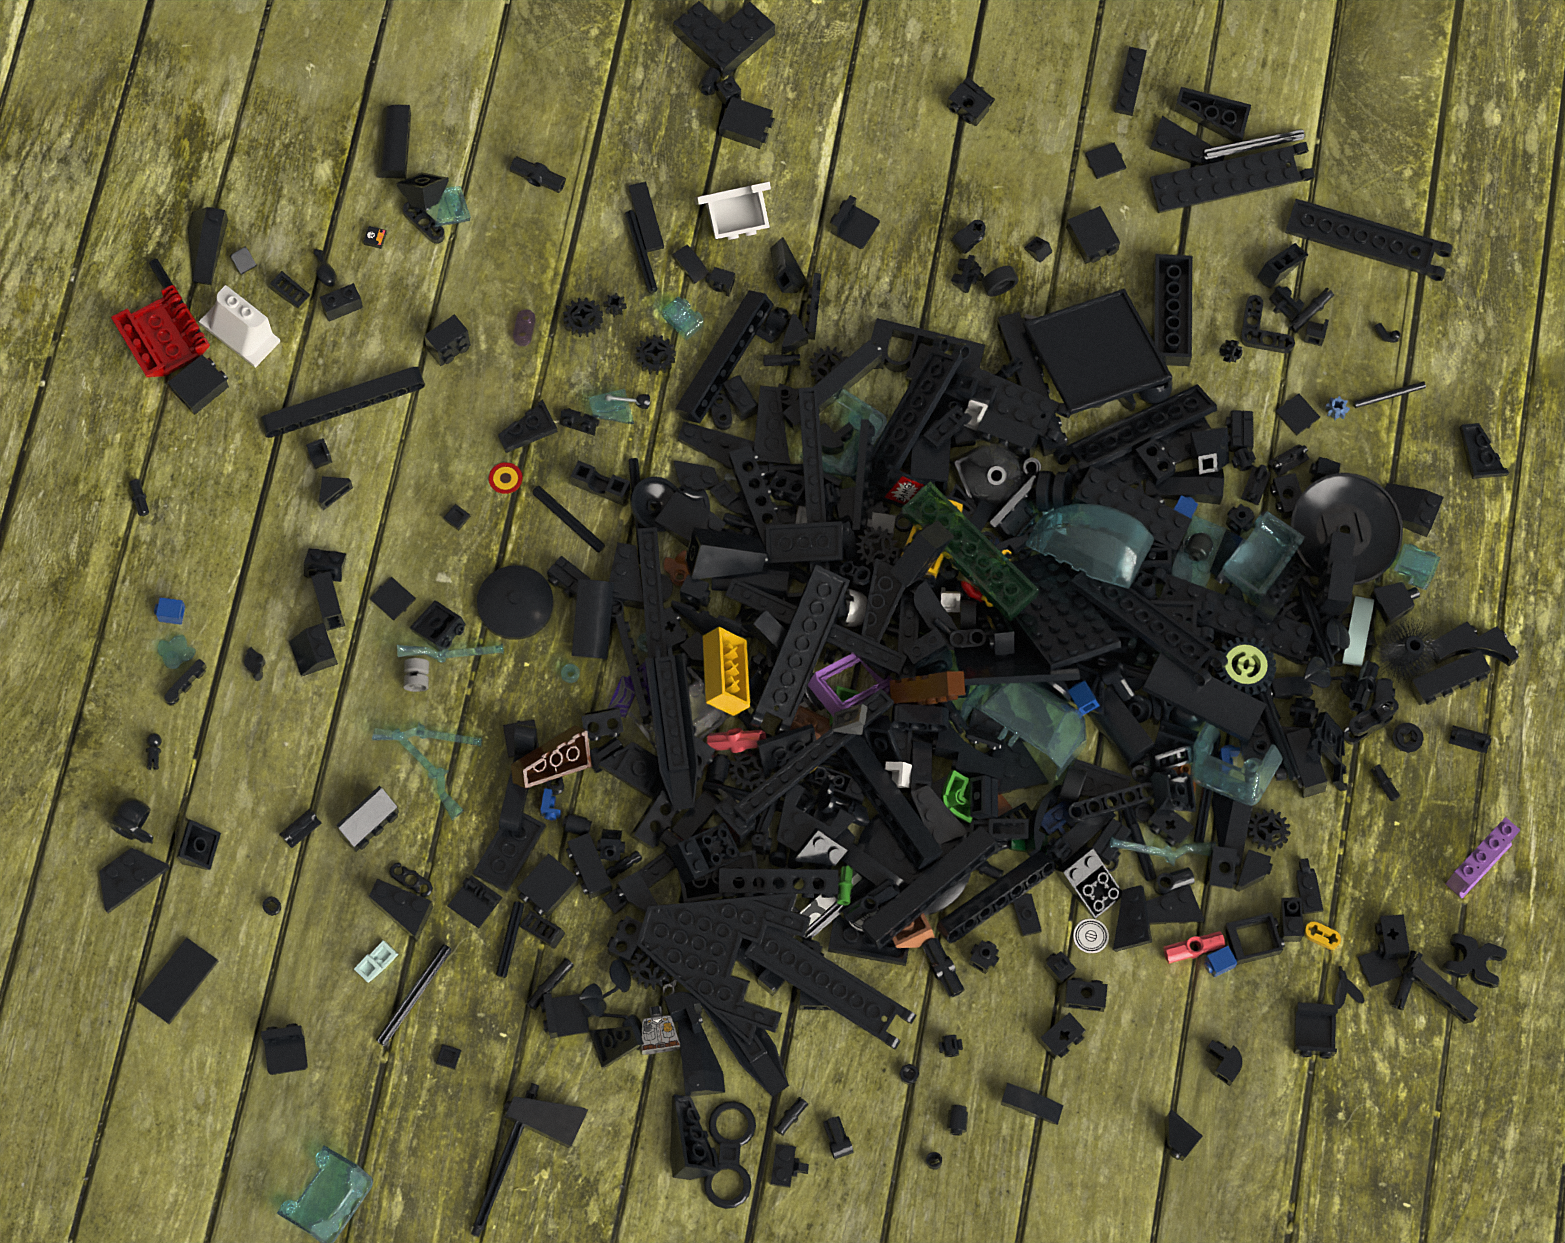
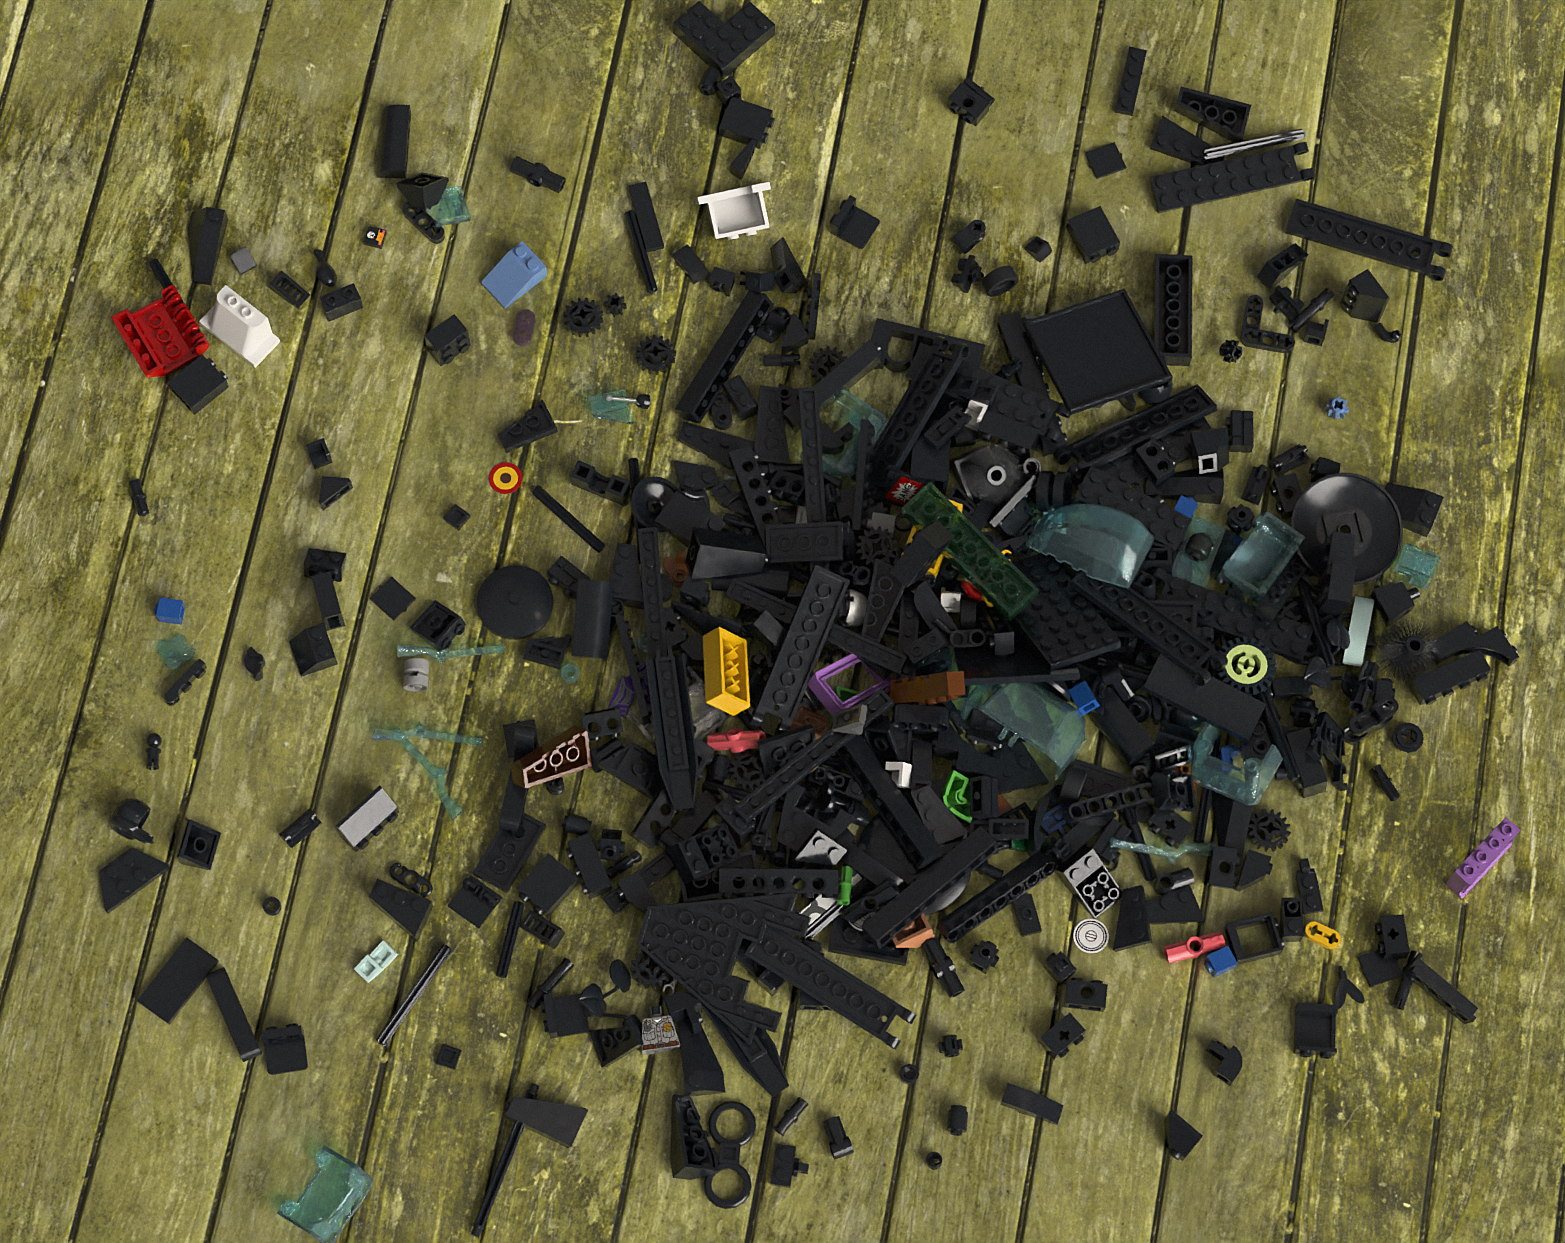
black beam [260,367,425,438] -> none
blue bracket [541,788,561,820] -> none
black hinge [559,408,600,436] -> none
black brick [607,915,643,965] -> none
clear light blue brick [662,297,704,340] -> none
black gear [1231,448,1256,471] -> none
black piece [1275,394,1320,436] -> none
black bar [1353,381,1426,408] -> none
black piece [1442,933,1507,988] -> none
black hinge [1449,725,1492,754] -> none
black wing [1459,423,1509,479] -> none
none -> black beam [206,967,262,1062]
none -> medium blue slope [481,241,547,309]
none -> black wing [523,634,571,669]
none -> black slope [730,139,756,180]
none -> black brick [740,269,774,292]
none -> black slope [1340,269,1390,323]

